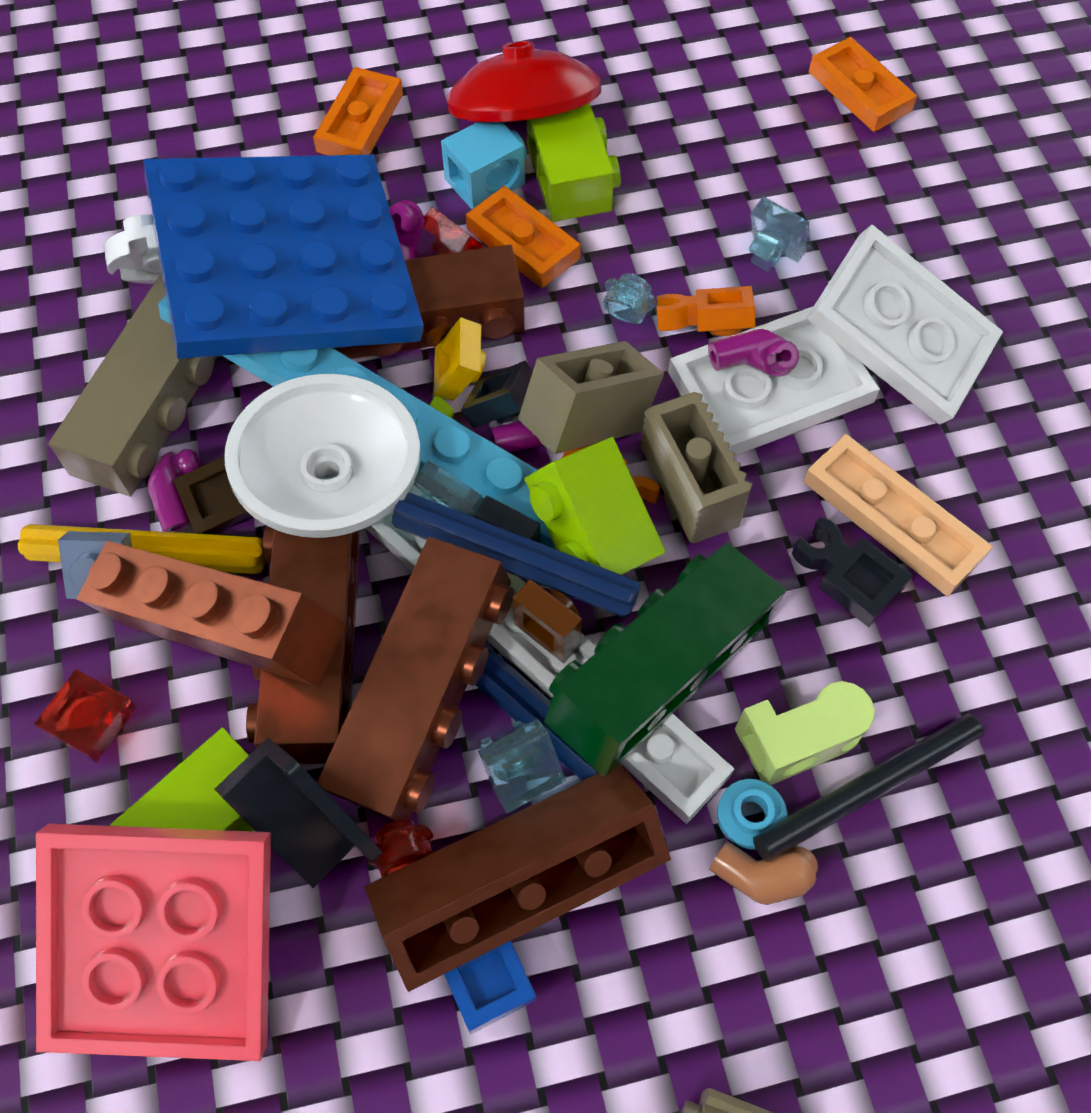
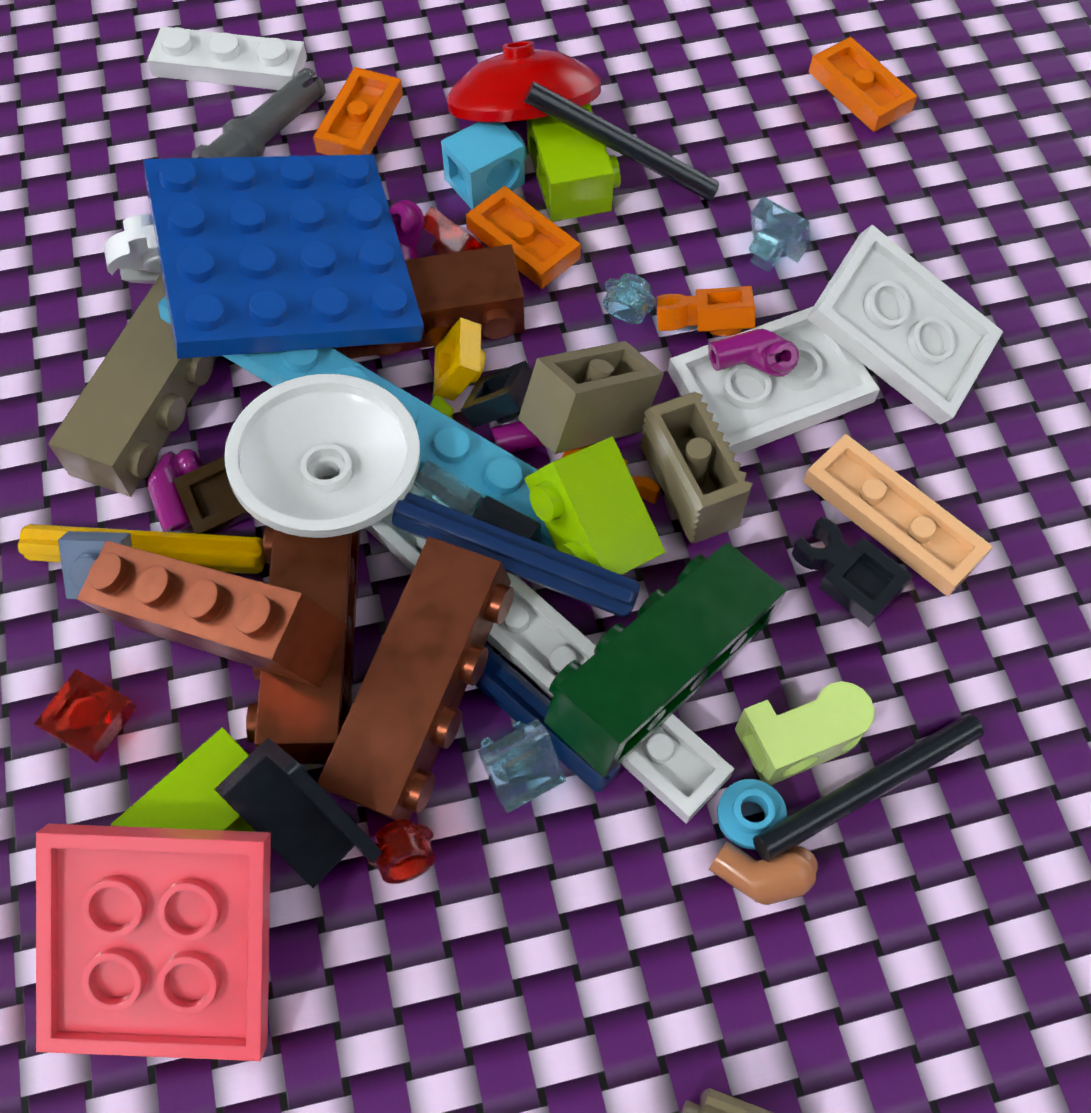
copper brick [364,764,671,992] -> none
blue plate [444,941,537,1035] -> none
reddish brown plate [512,579,582,664] -> none
none -> white plate [147,26,307,90]
none -> dark grey pin [192,68,326,158]
none -> black bar [523,81,719,201]

